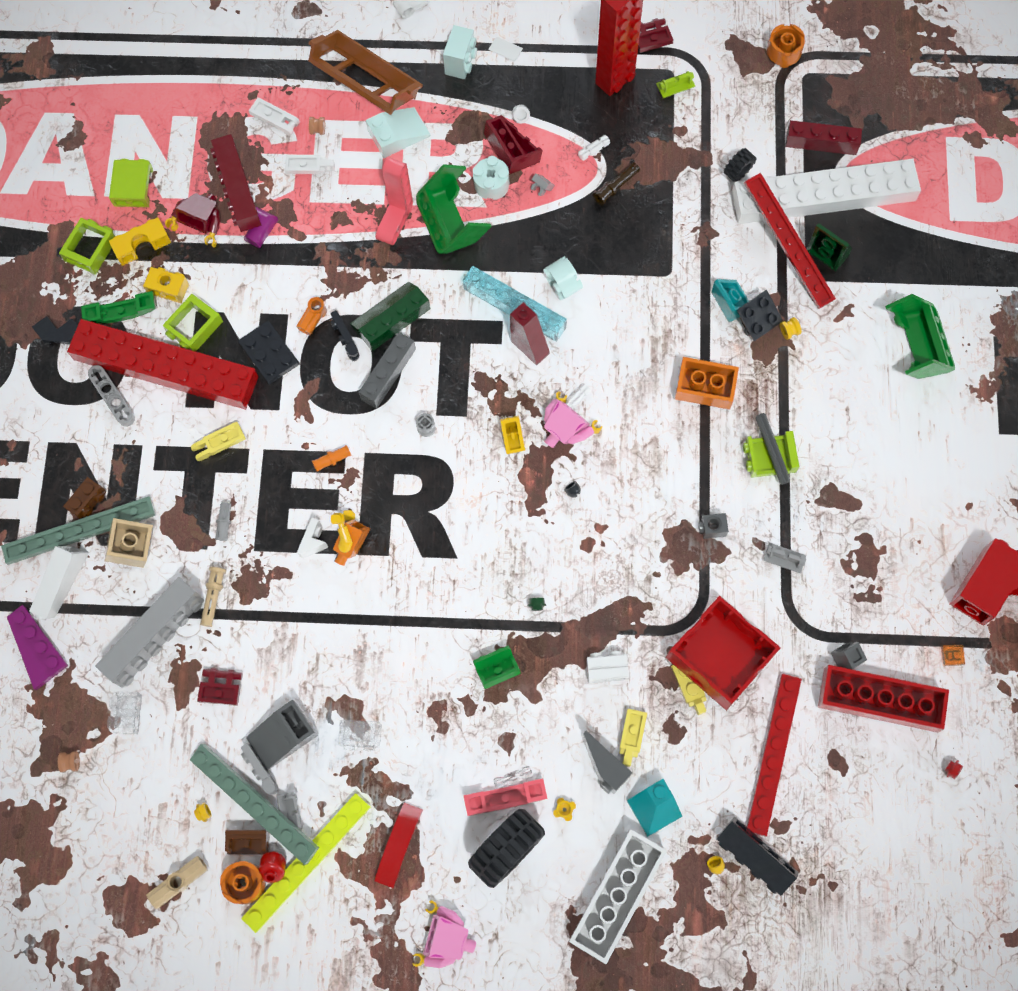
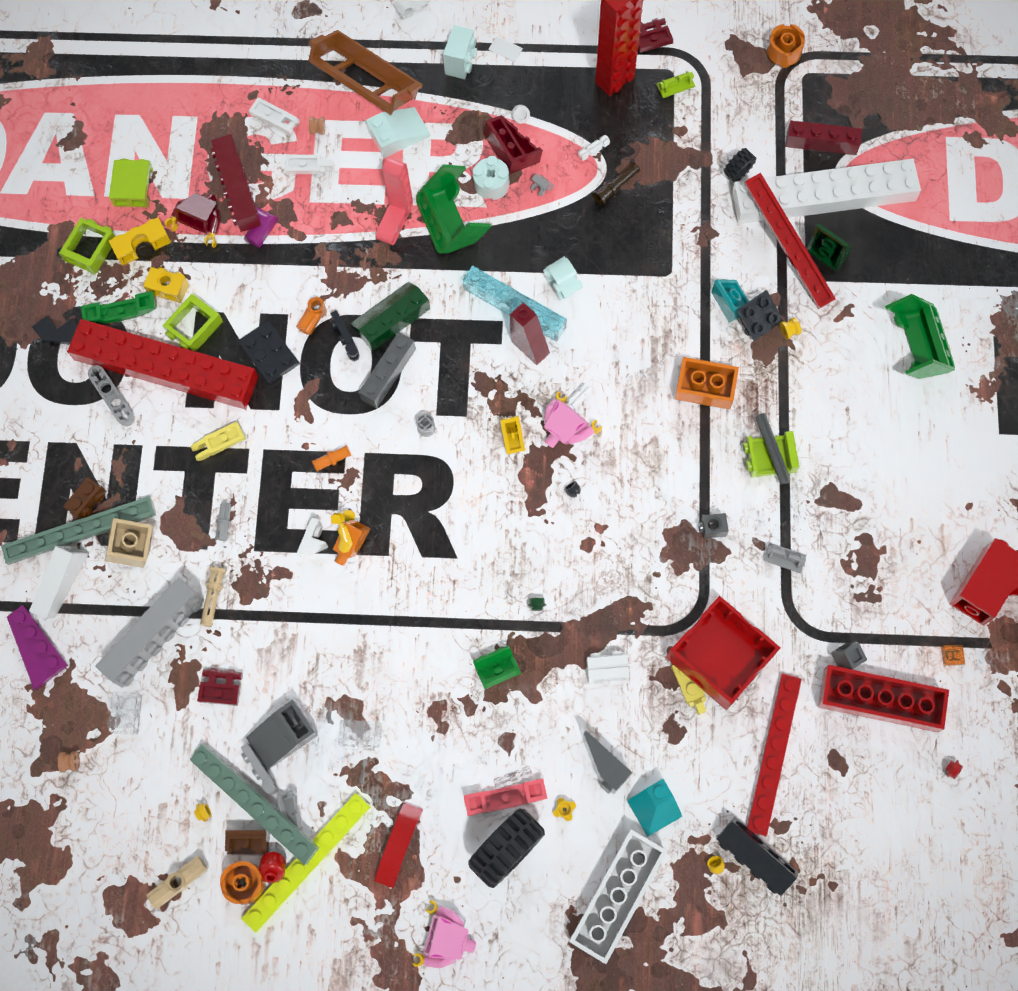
light yellow hinge [619,709,647,767] -> none

